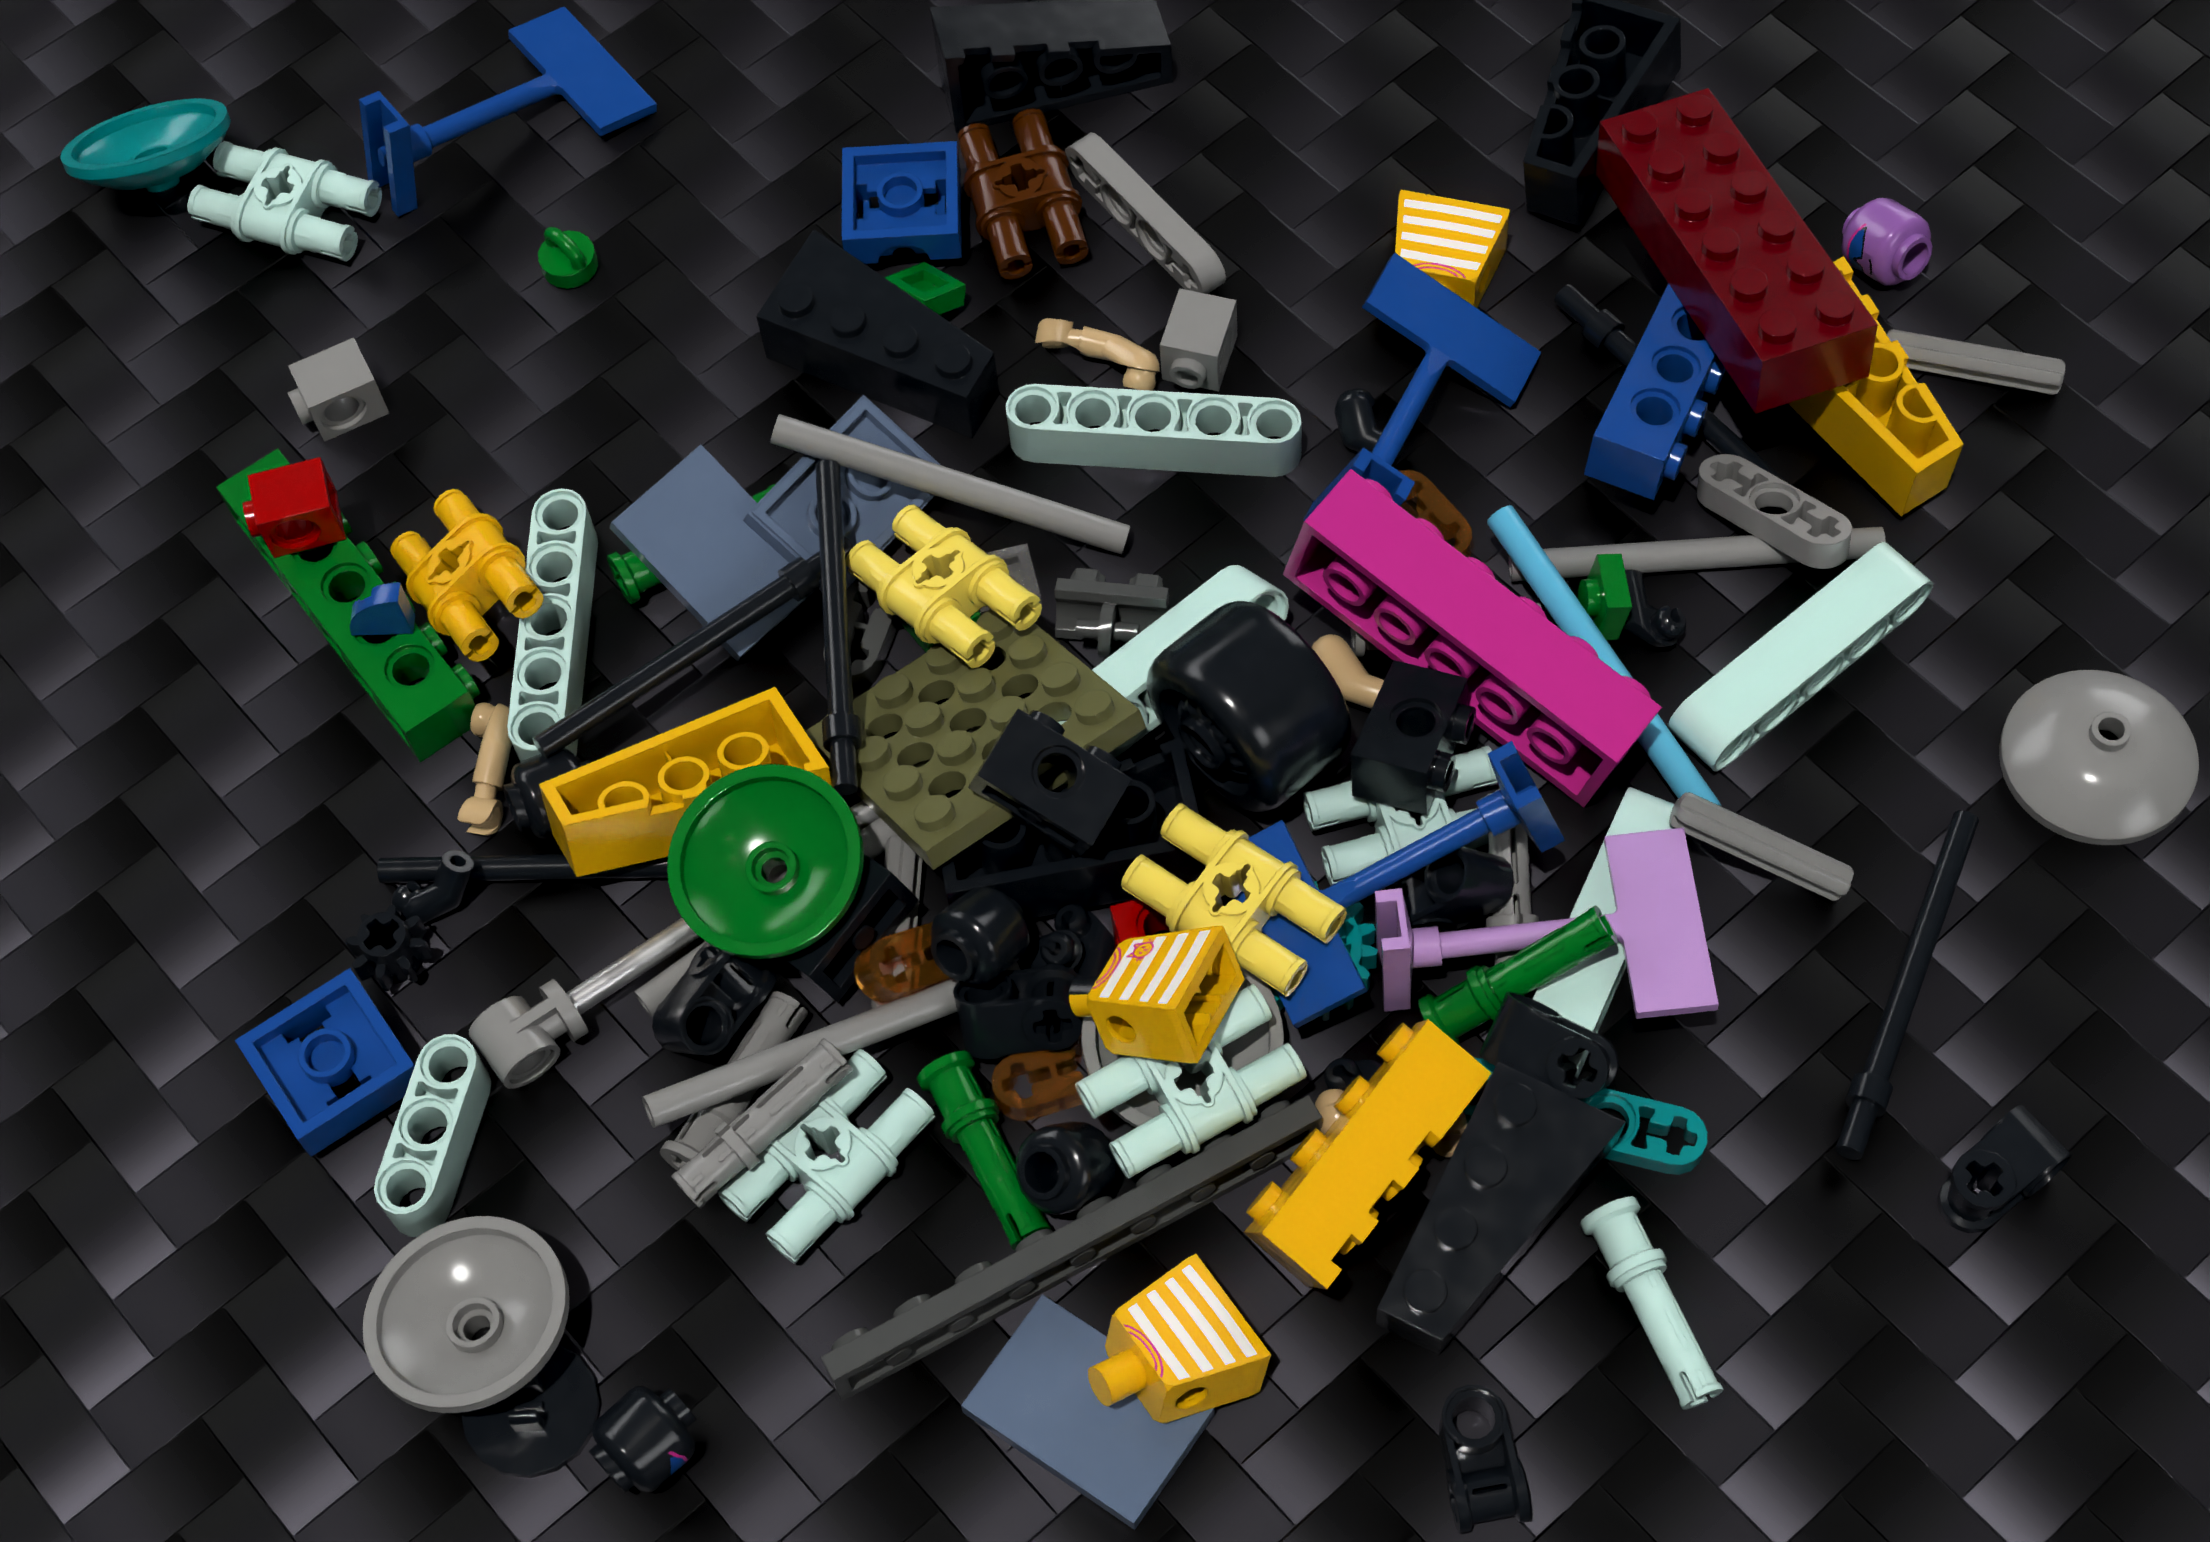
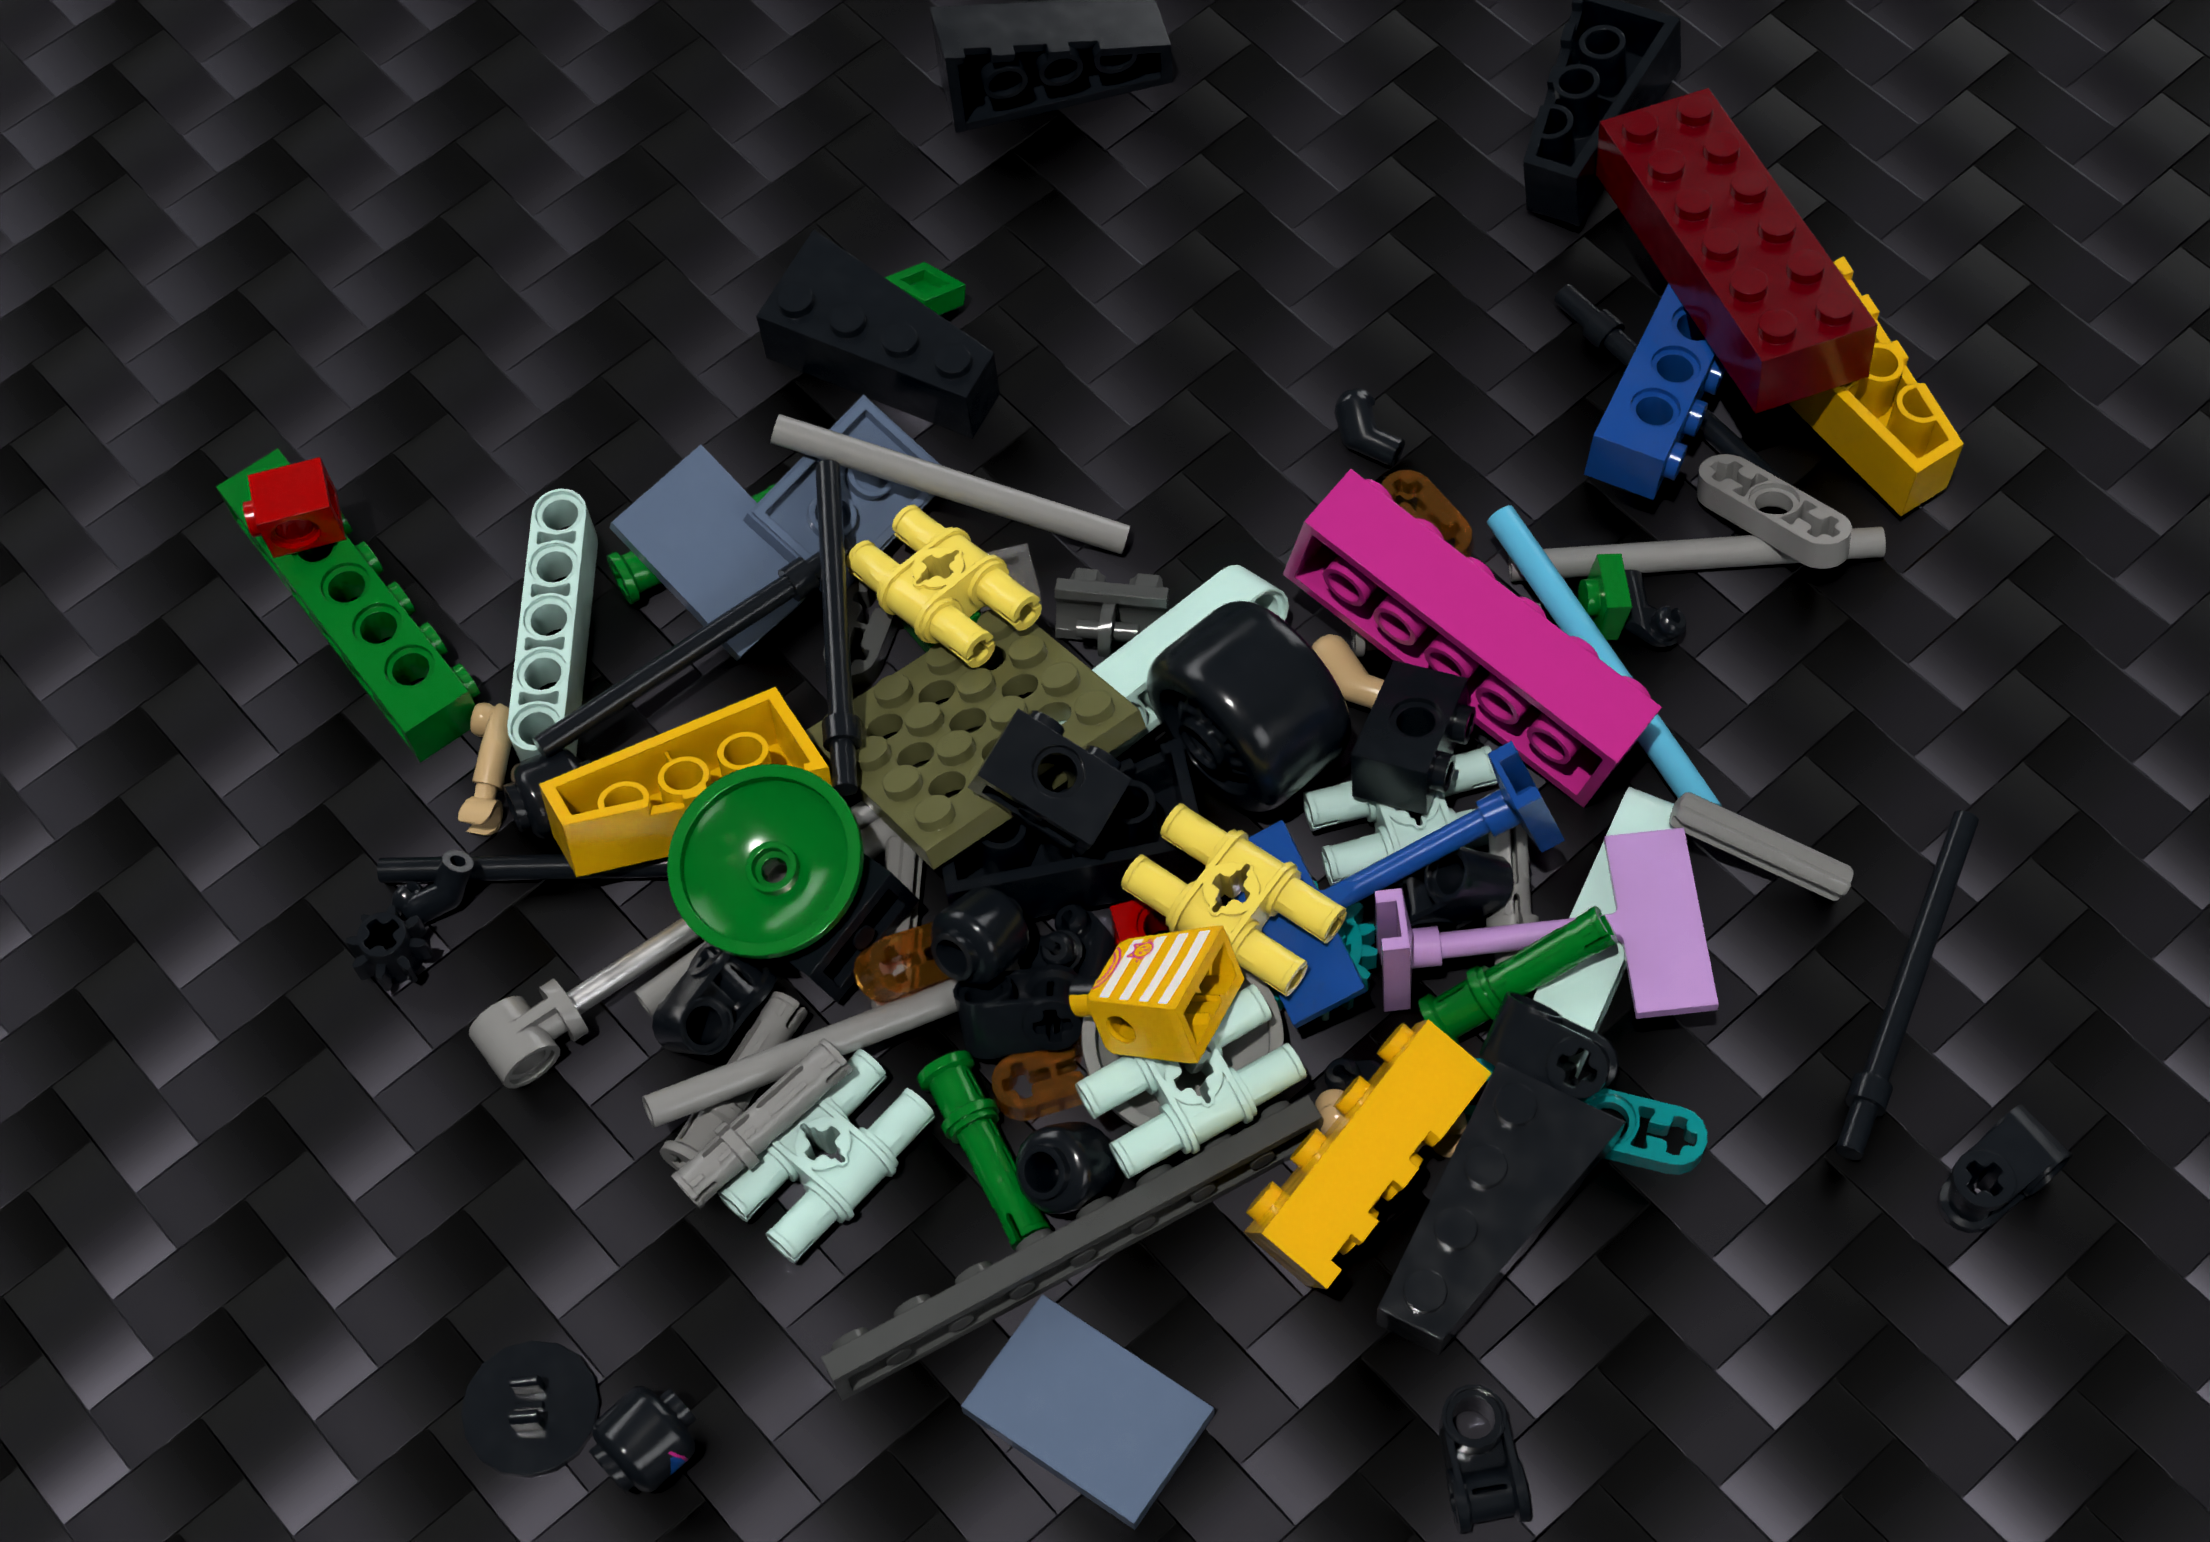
teal dish [60,98,231,192] -> none
light aqua pin [187,141,382,262] -> none
blue brick [235,968,415,1157] -> none
light grey brick [287,337,389,442] -> none
blue tile [350,582,415,636] -> none
blue piece [359,6,657,217] -> none
light grey dish [363,1216,570,1413] -> none
light aqua beam [374,1034,491,1237] -> none
yellow pin [390,489,544,662] -> none
green tile [538,227,598,289] -> none
blue brick [842,141,962,264] -> none
reddish brown pin [958,108,1088,279] -> none
light aqua beam [1006,384,1302,477] -> none
tan arm [1035,318,1160,391] -> none
light grey beam [1065,132,1226,294] -> none
yellow torso [1088,1254,1271,1423] -> none
light grey brick [1160,288,1237,392] -> none
blue piece [1303,253,1541,521] -> none
yellow torso [1395,190,1510,308] -> none
light aqua pin [1580,1196,1724,1410] -> none
light aqua beam [1668,541,1933,772] -> none
medium lavender head [1841,198,1933,286] -> none
light grey axle [1887,329,2065,395] -> none
light grey dish [1999,670,2199,845] -> none

